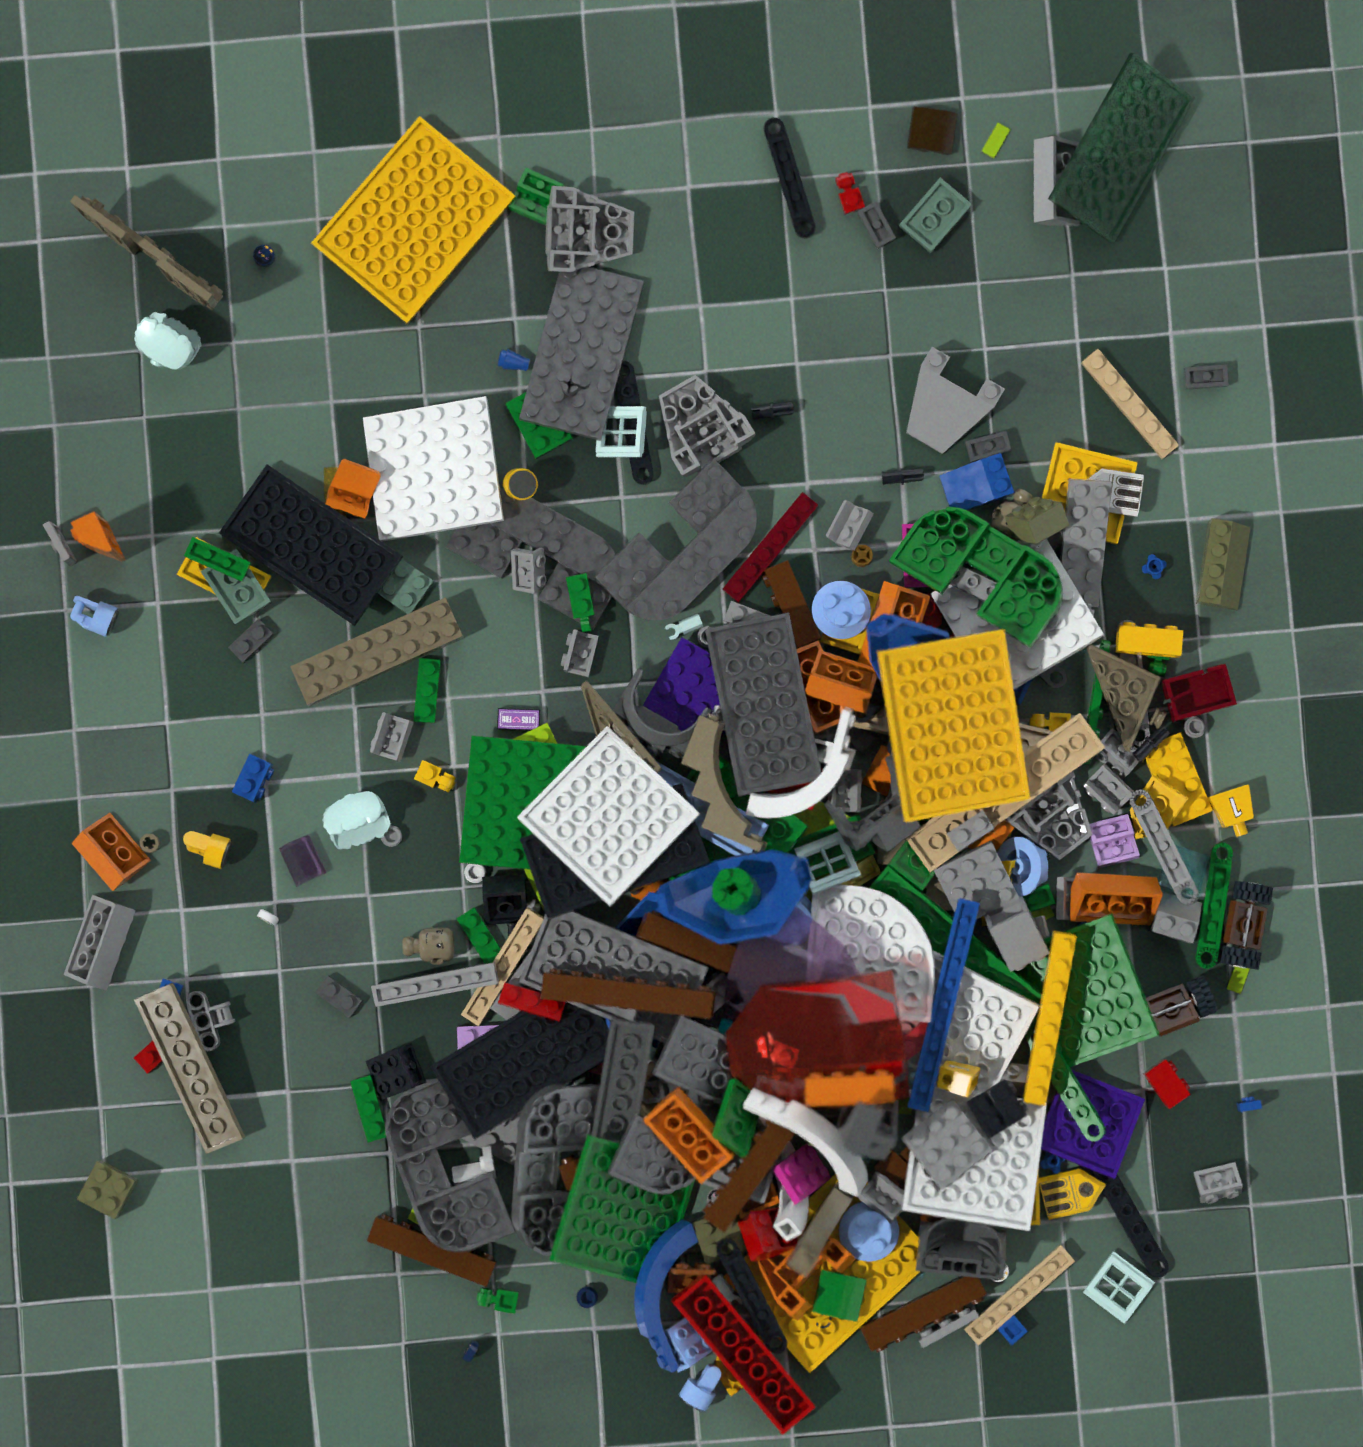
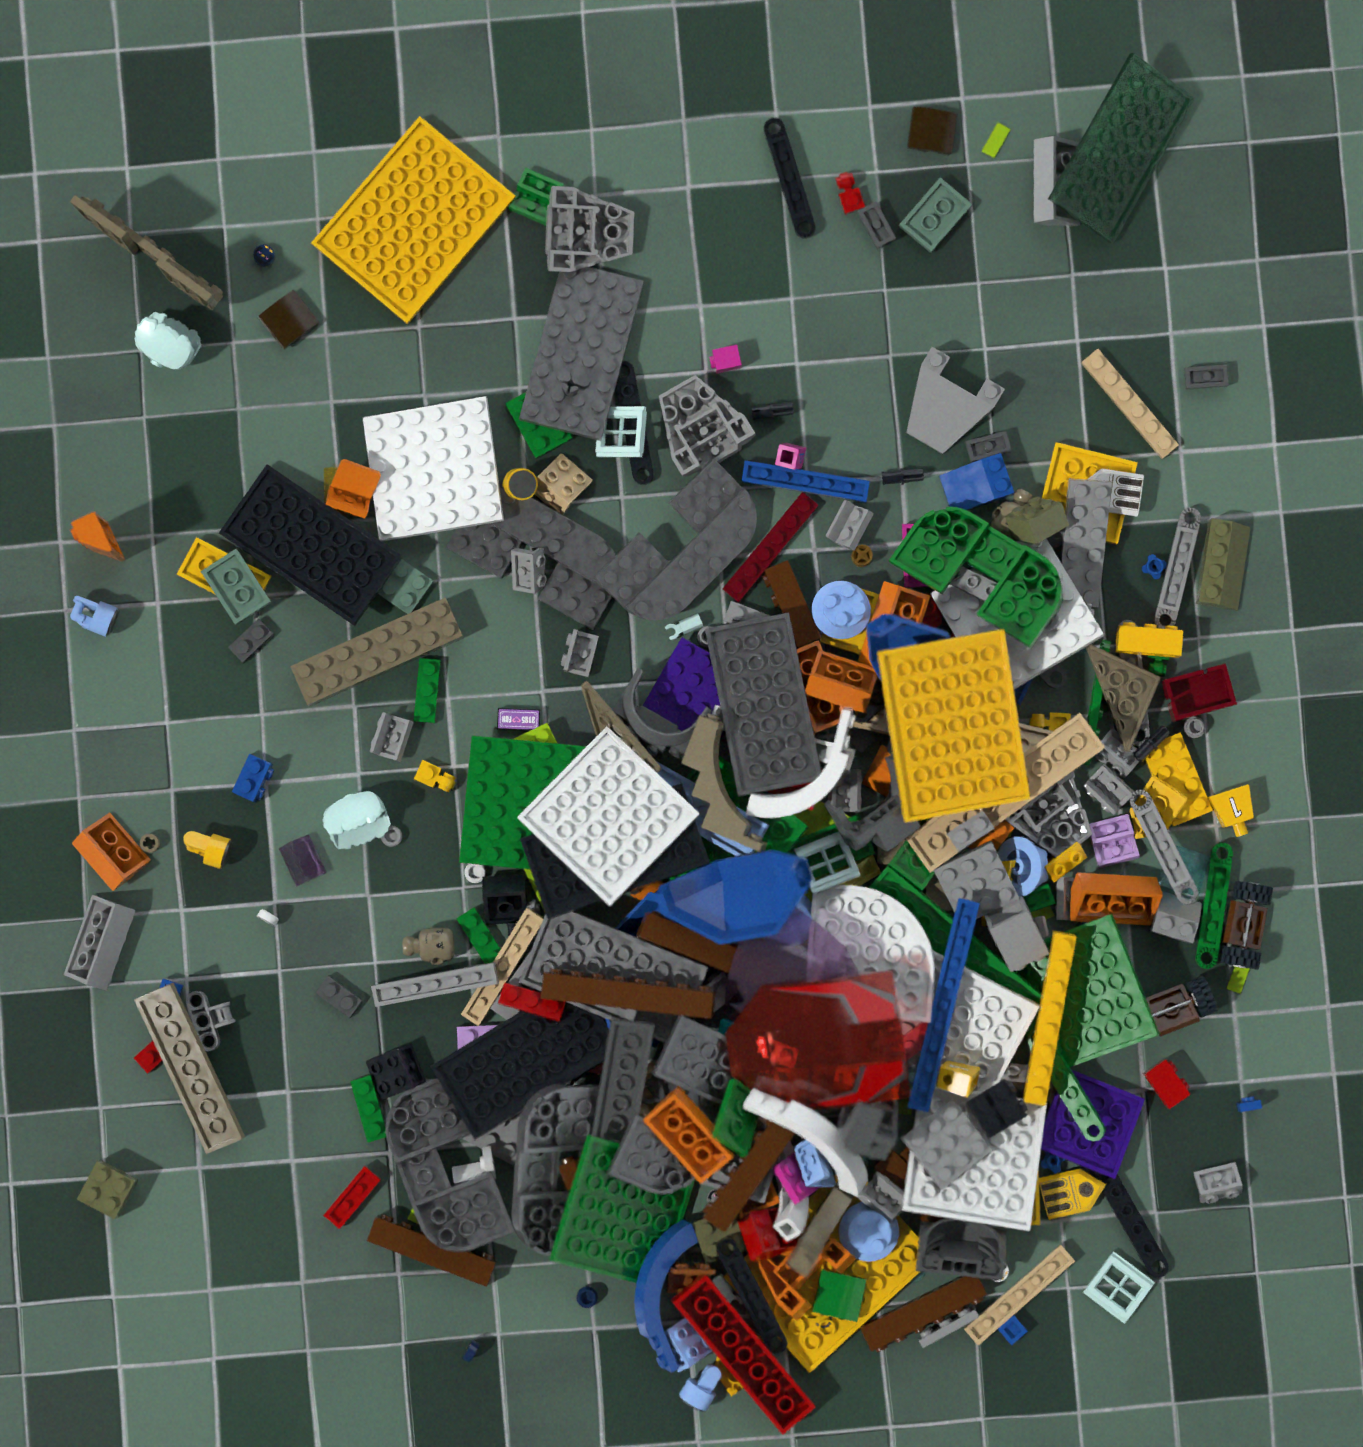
light grey plate [43,521,77,566] -> none
green plate [184,537,251,582] -> none
green plate [476,1287,519,1314] -> none
blue cone [497,349,530,371] -> none
green plate [566,573,595,632] -> none
green brick [712,868,761,915] -> none
orange slope [805,1071,894,1107] -> none
dark tan bush [1149,707,1167,729] -> none
none -> dark brown slope [258,290,319,350]
none -> red plate [323,1166,381,1229]
none -> tan bracket [535,454,592,515]
none -> dark pink brick [709,345,741,374]
none -> blue plate [741,460,870,503]
none -> dark pink brick [775,443,806,470]
none -> light blue bracket [794,1140,836,1187]
none -> yellow bracket [1045,842,1087,883]
none -> light grey plate [1154,508,1201,629]

